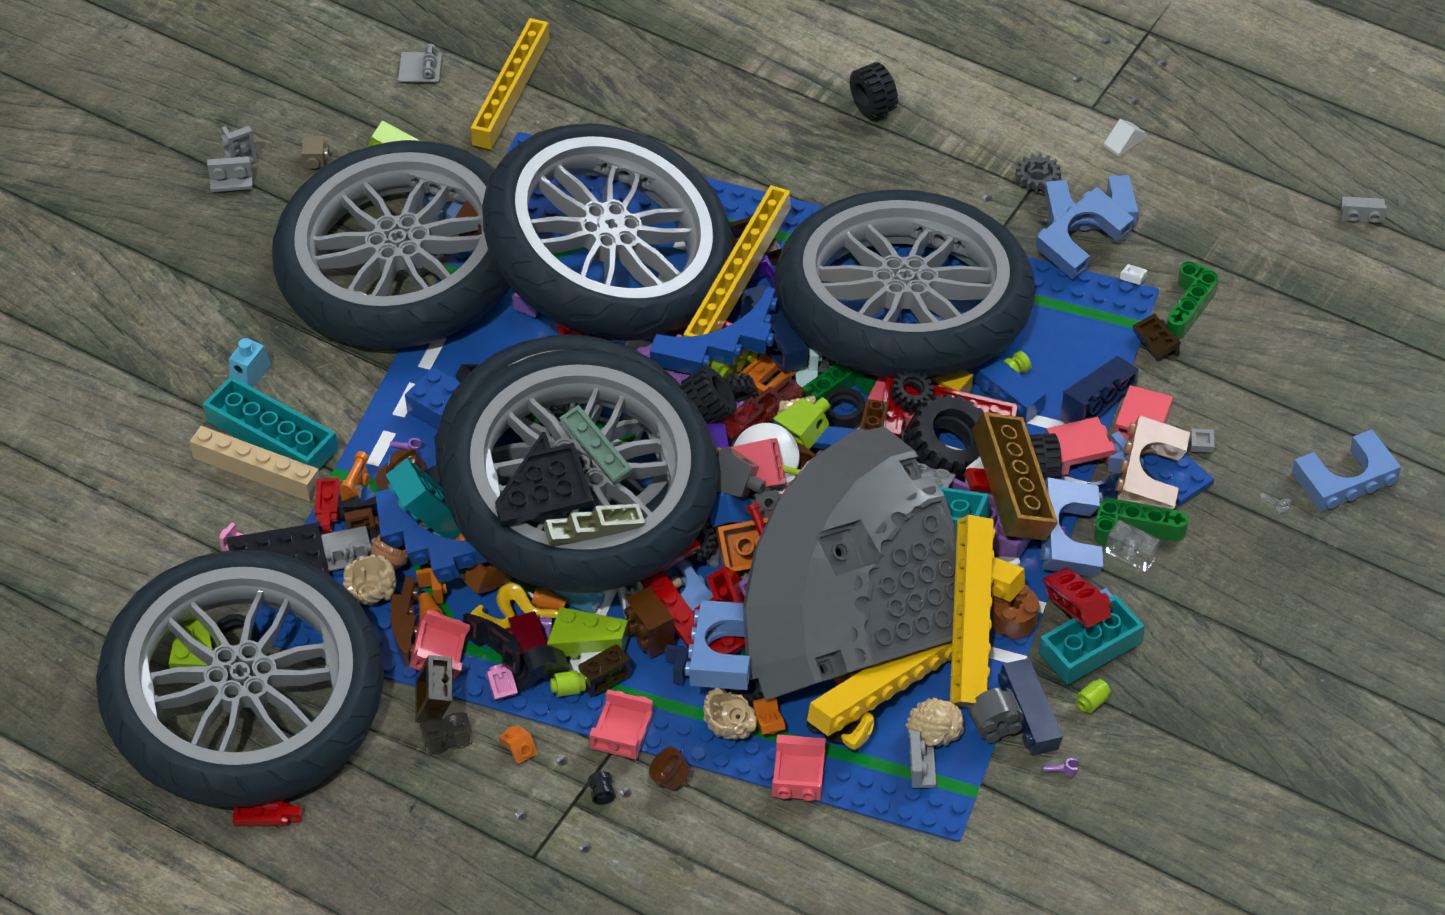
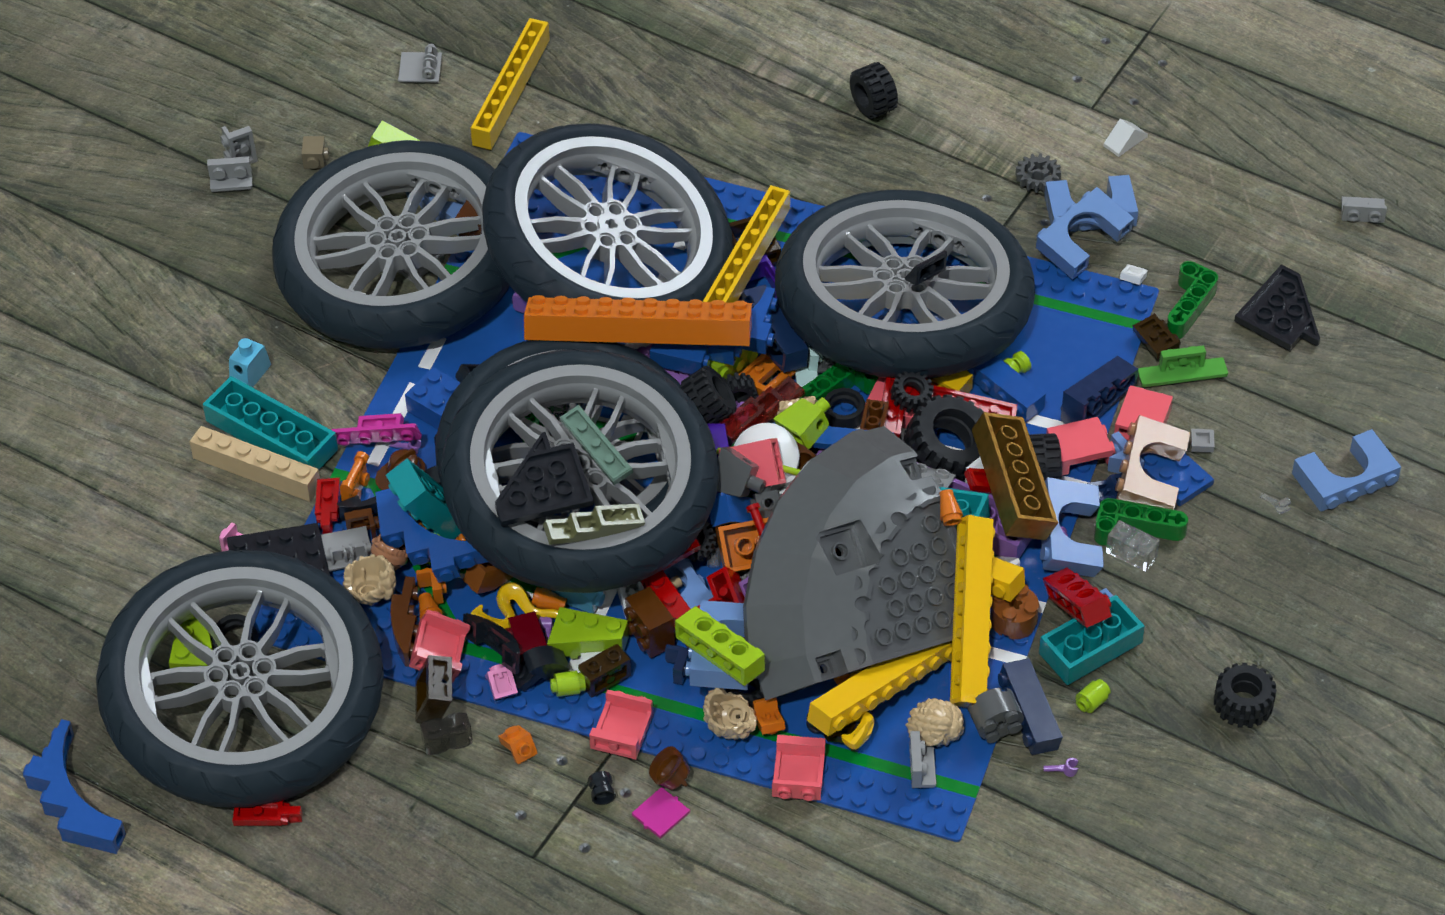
none -> blue arch [23,719,126,854]
none -> dark pink bracket [331,413,422,446]
none -> orange brick [524,295,752,346]
none -> dark pink piece [632,787,690,839]
none -> lime brick [675,606,765,686]
none -> black slope [905,250,947,286]
none -> orange cone [939,489,963,526]
none -> bright green bracket [1138,345,1228,387]
none -> black tyre [1213,663,1277,728]
none -> black wing [1234,264,1320,351]

